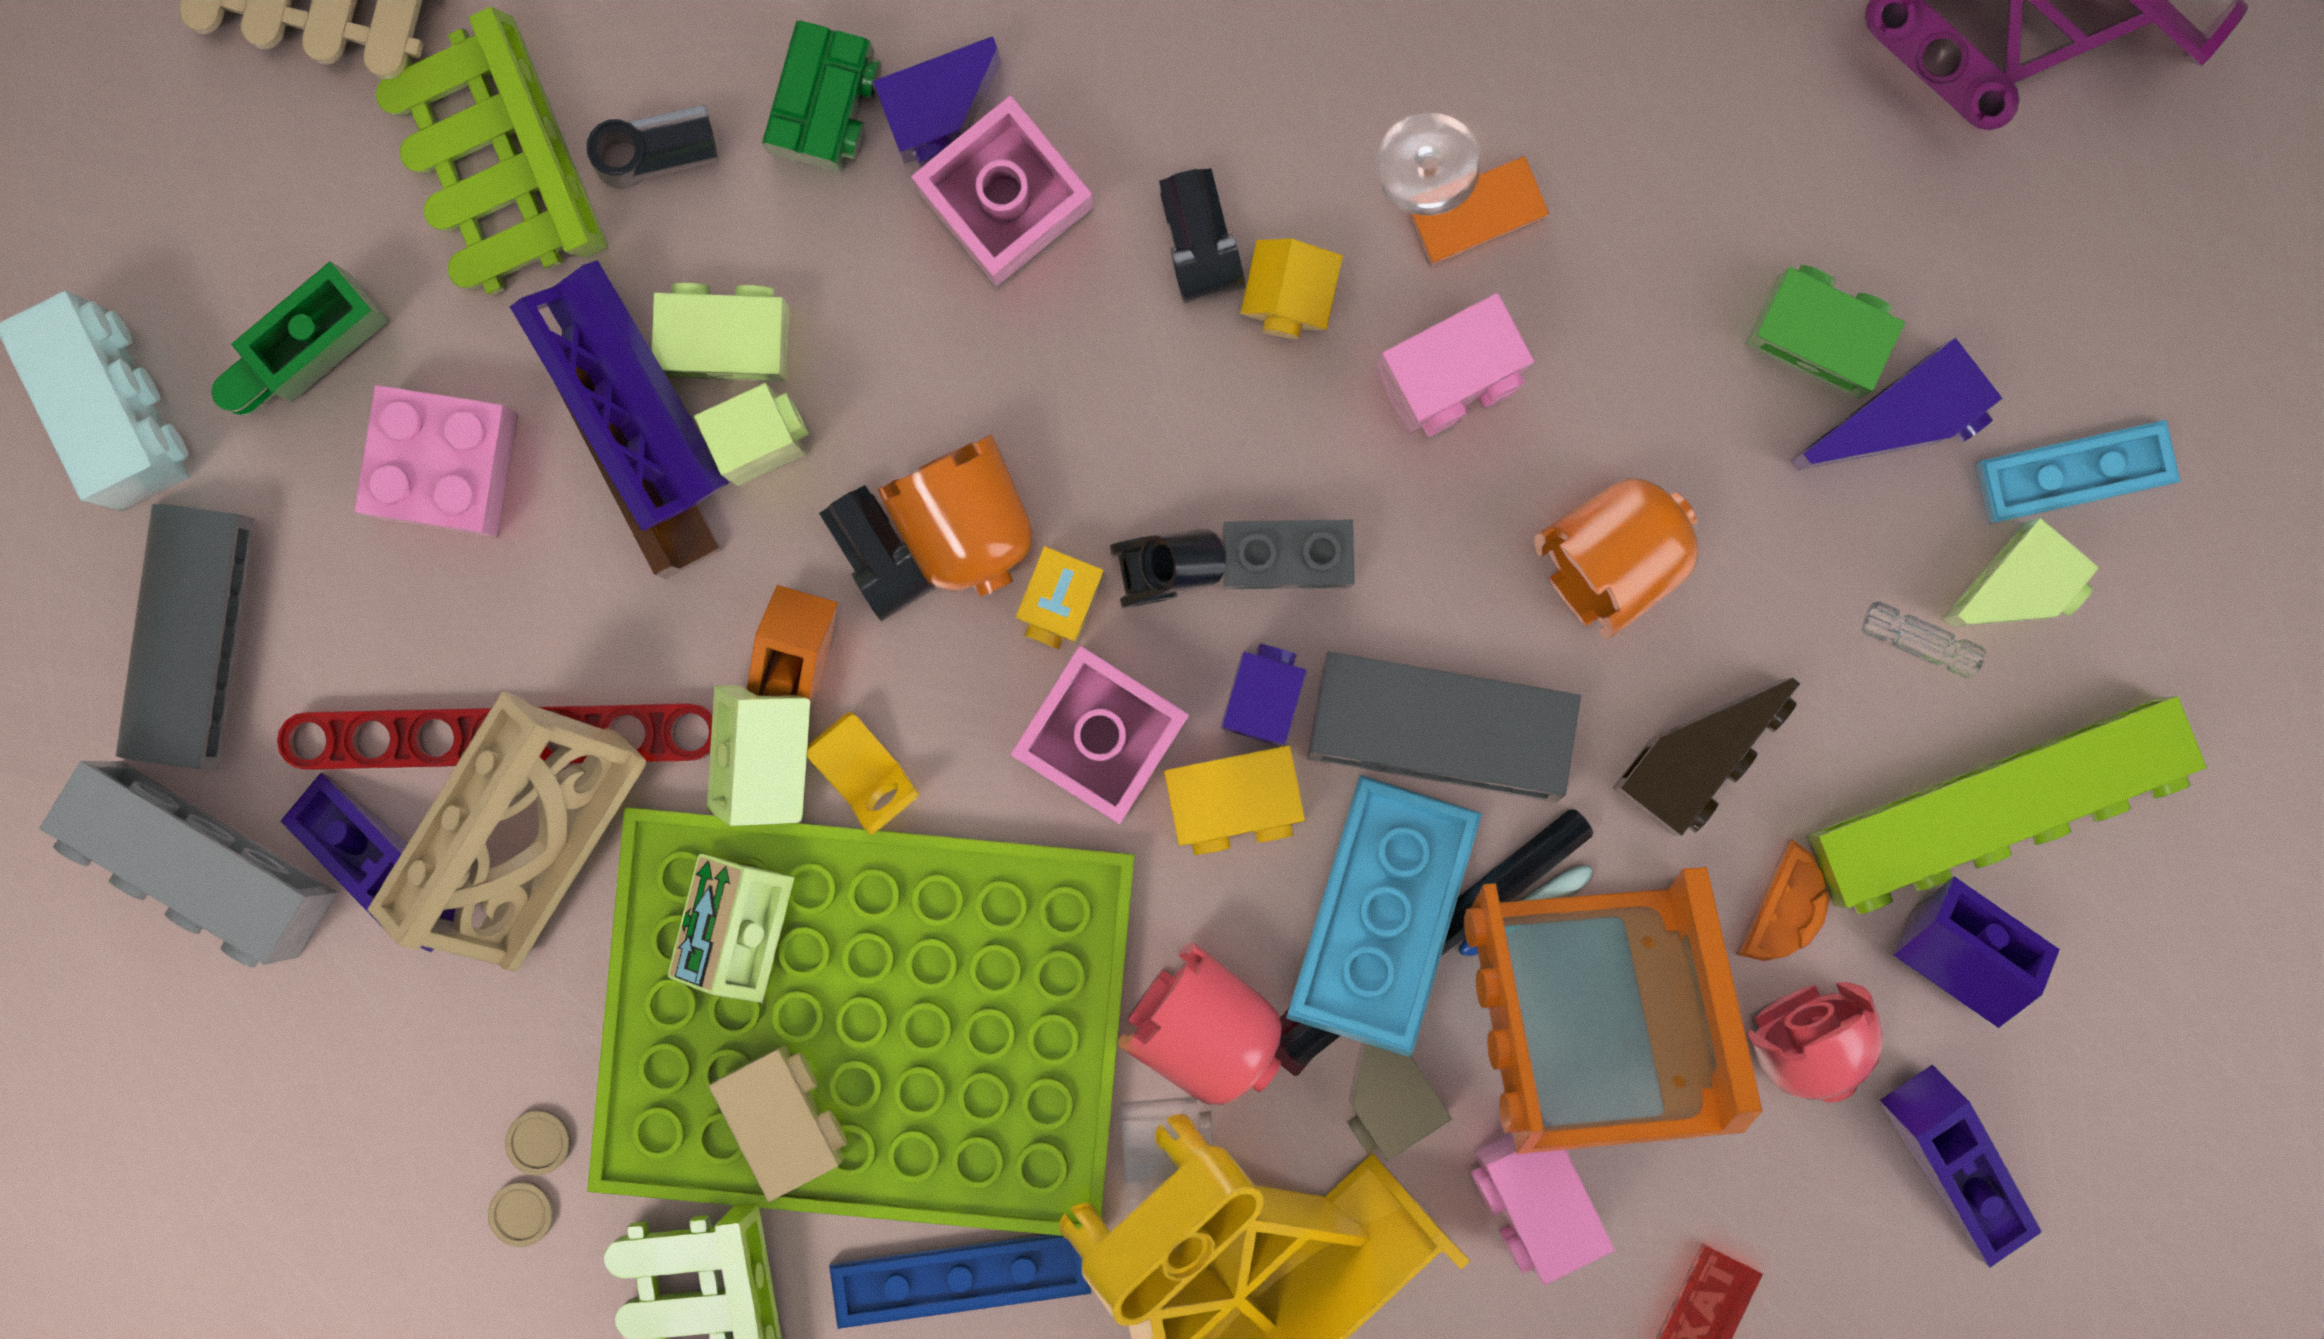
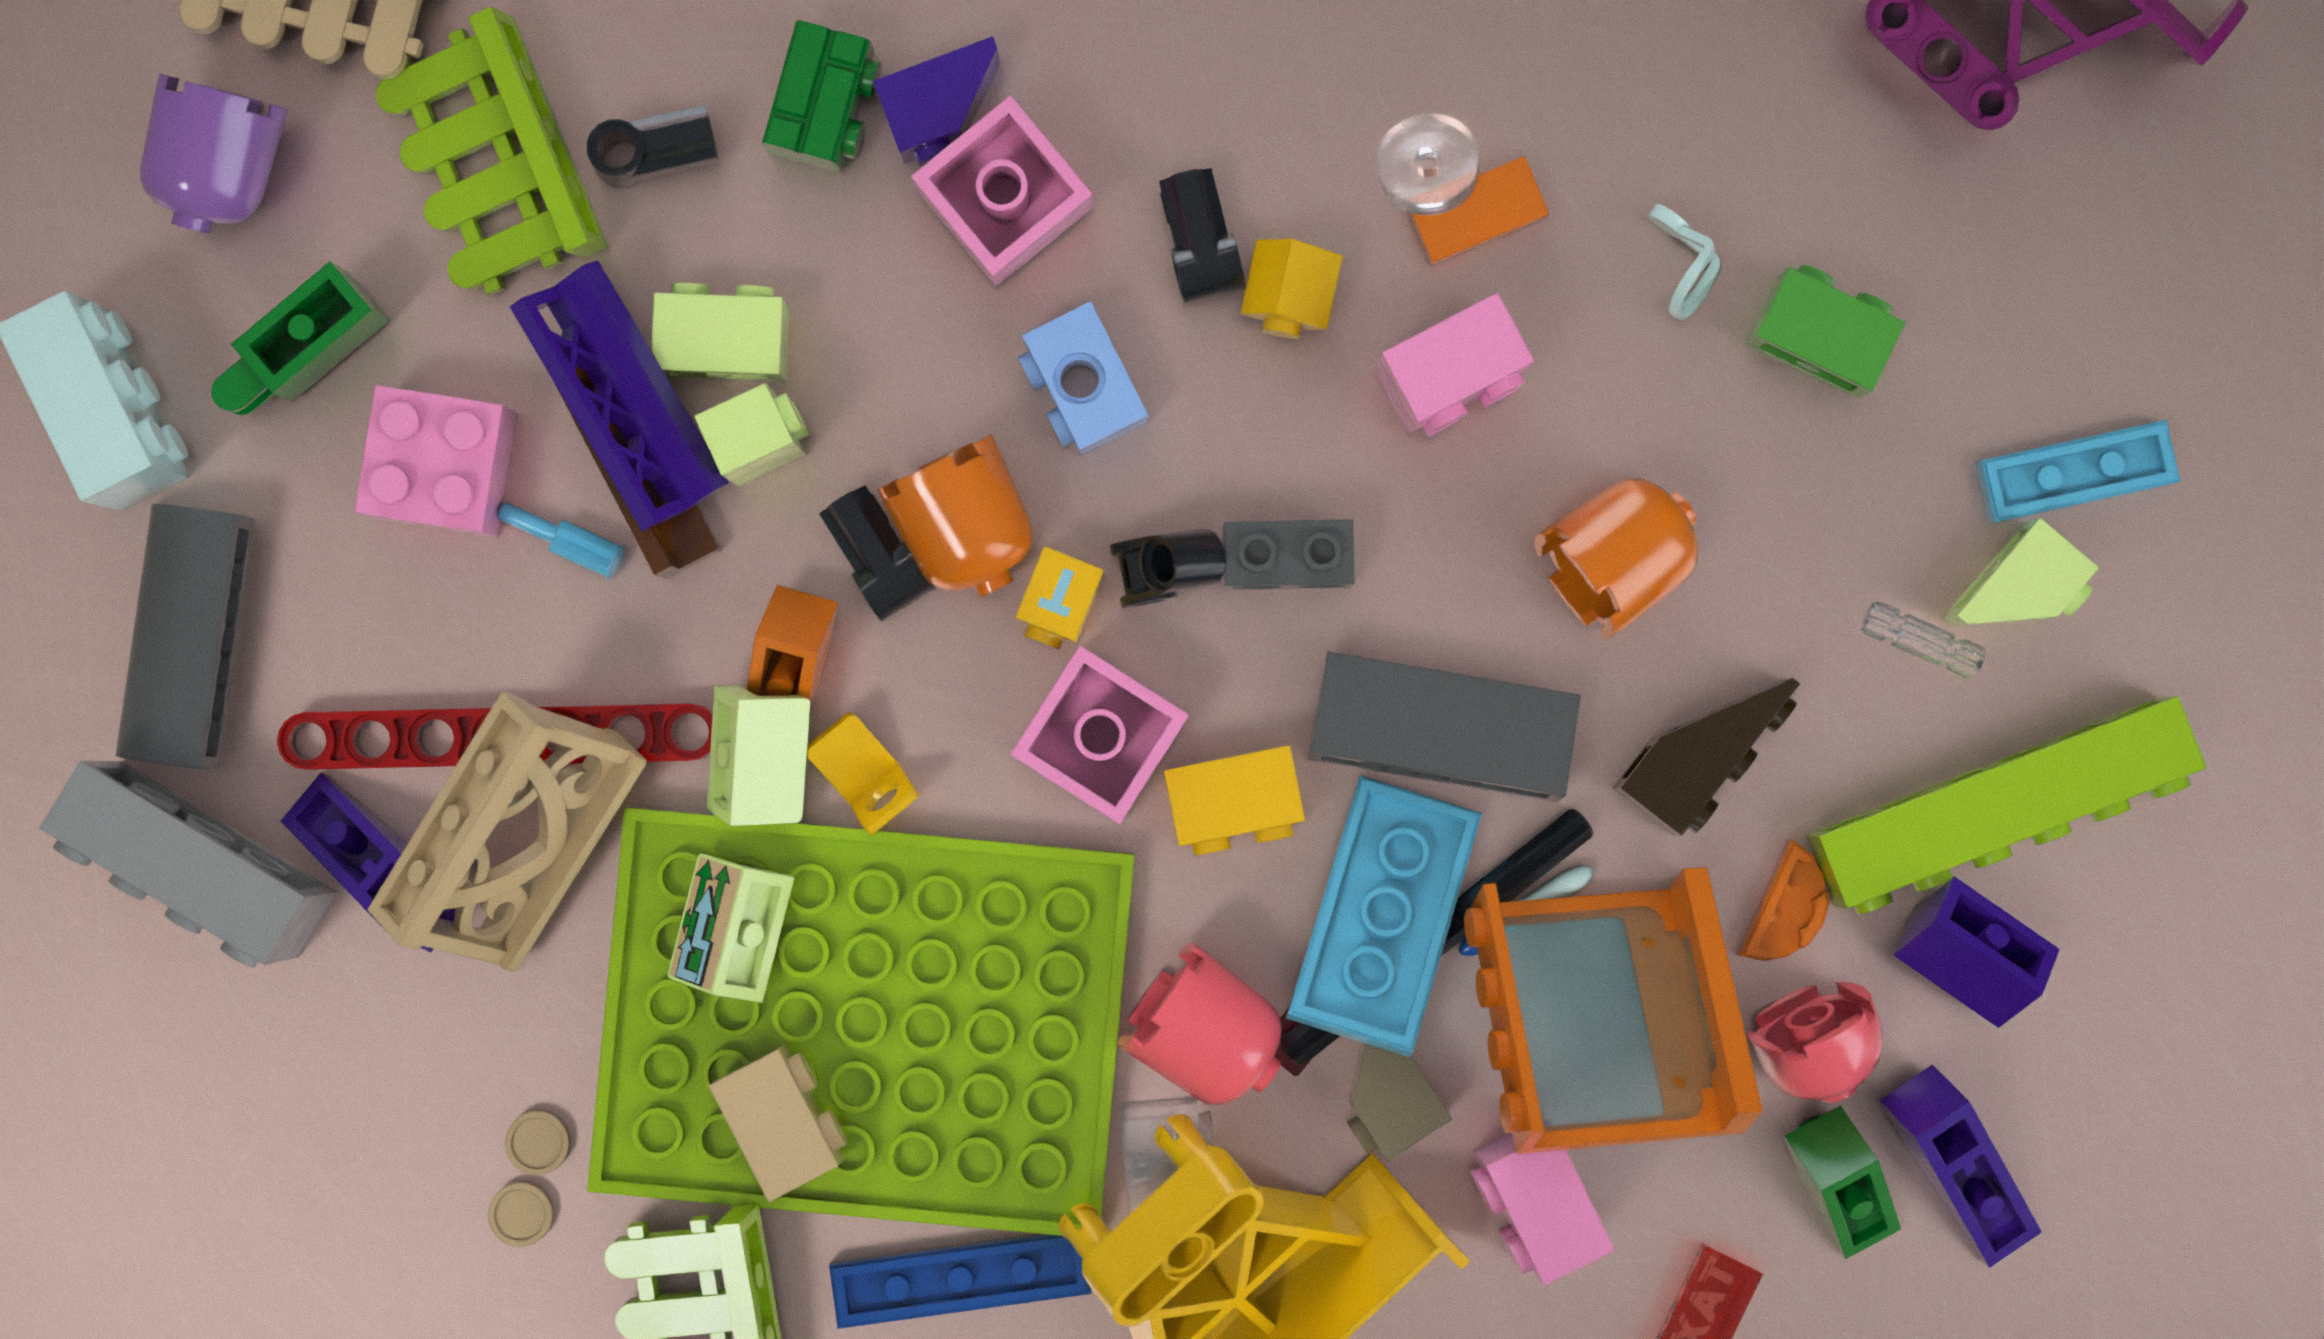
dark purple brick [1219,644,1307,746] -> none
dark purple slope [1791,338,2003,470] -> none
none -> medium lavender cylinder [140,73,288,234]
none -> medium azure axle [497,503,625,580]
none -> light blue brick [1017,301,1149,456]
none -> light aqua piece [1648,204,1721,321]
none -> green slope [1784,1105,1901,1259]

